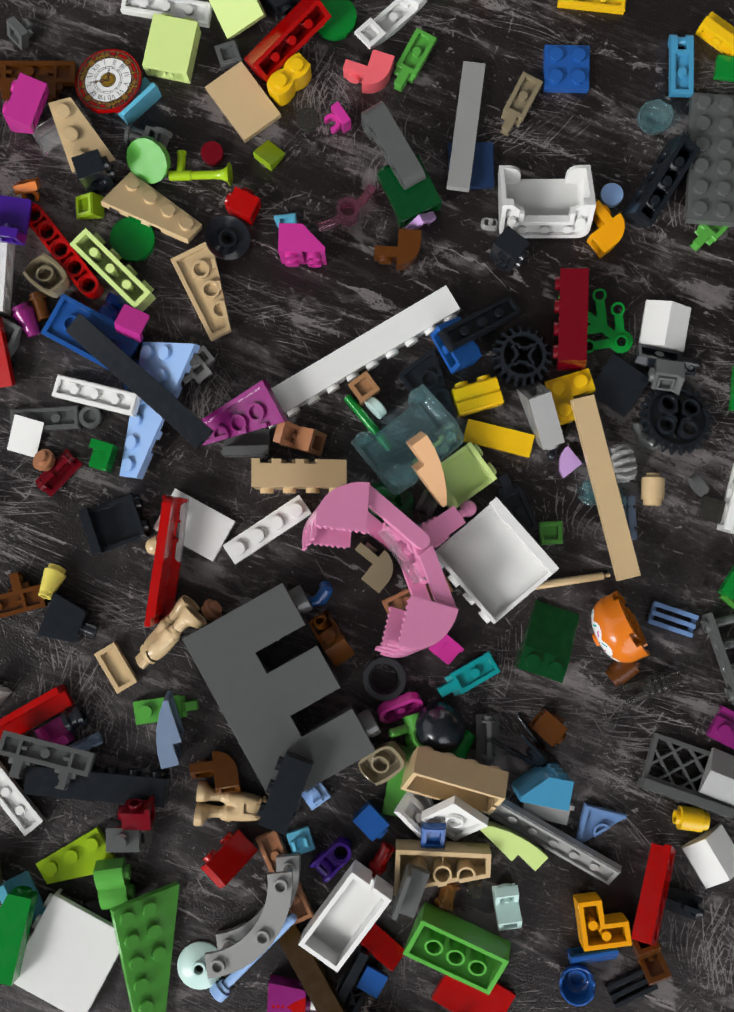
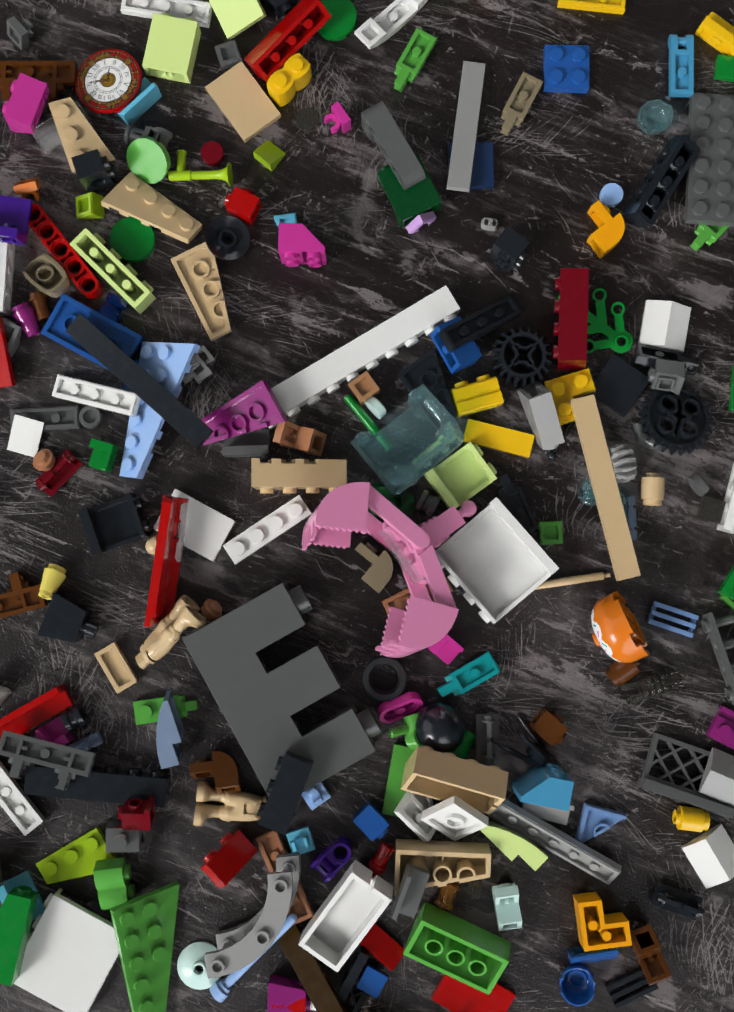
dark pink panel [114,304,150,343] -> none
blue arm [308,581,333,607] -> none
reddish brown slope [308,610,355,667] -> none
clear pink piece [317,184,376,232] -> none
coral brick [343,49,395,94] -> none
dark tan piece [358,741,406,786] -> none
reddish brown brick [374,229,422,271] -> none
light nougat slope [406,431,447,508] -> none
blue tile [420,823,446,848] -> none
white windscreen [498,165,596,238] -> none
dark green slope [514,600,580,683] -> none
lavender tile [559,446,582,478] -> none
red fence [631,843,676,947] -> none

